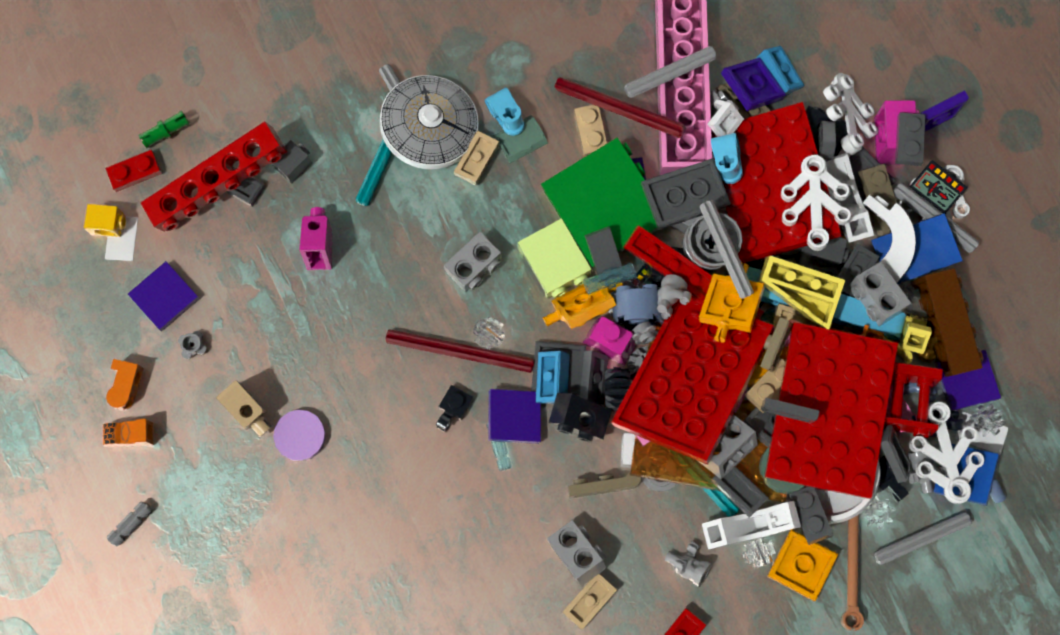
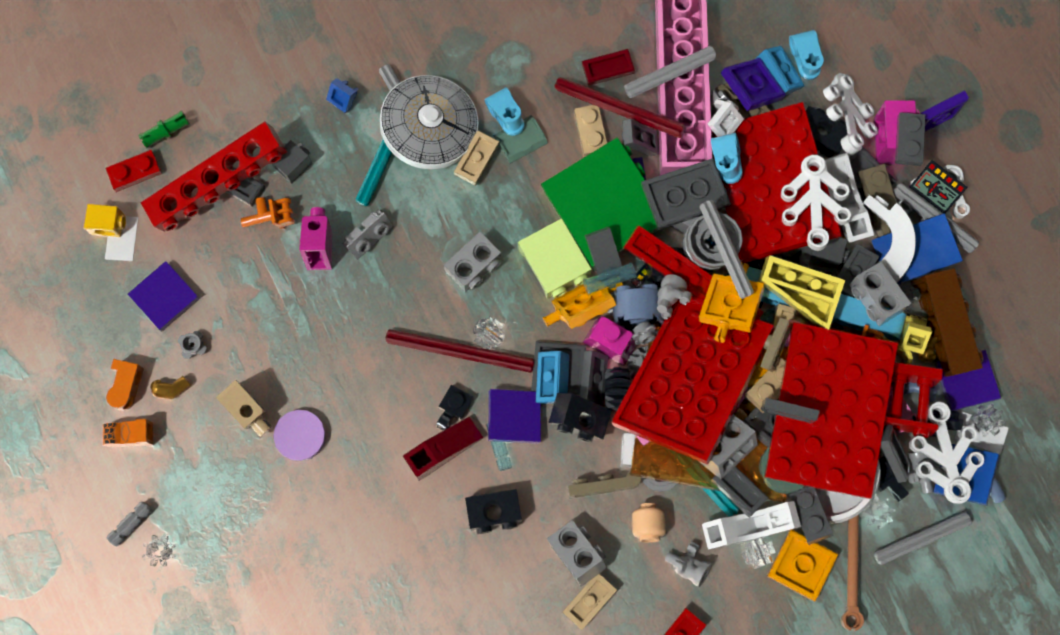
dark grey beam [818,121,836,160] -> none
none -> clear gear [142,535,176,567]
none -> pearl gold arm [150,375,190,399]
none -> orange arm [241,197,294,229]
none -> blue tile [326,78,358,113]
none -> light grey hinge [342,210,394,260]
none -> dark red slope [403,417,483,481]
none -> black brick [465,489,522,534]
none -> dark red tile [582,49,635,86]
none -> dark grey plate [622,119,659,157]
none -> light nougat head [632,503,666,543]
none -> medium azure piece [789,30,824,80]

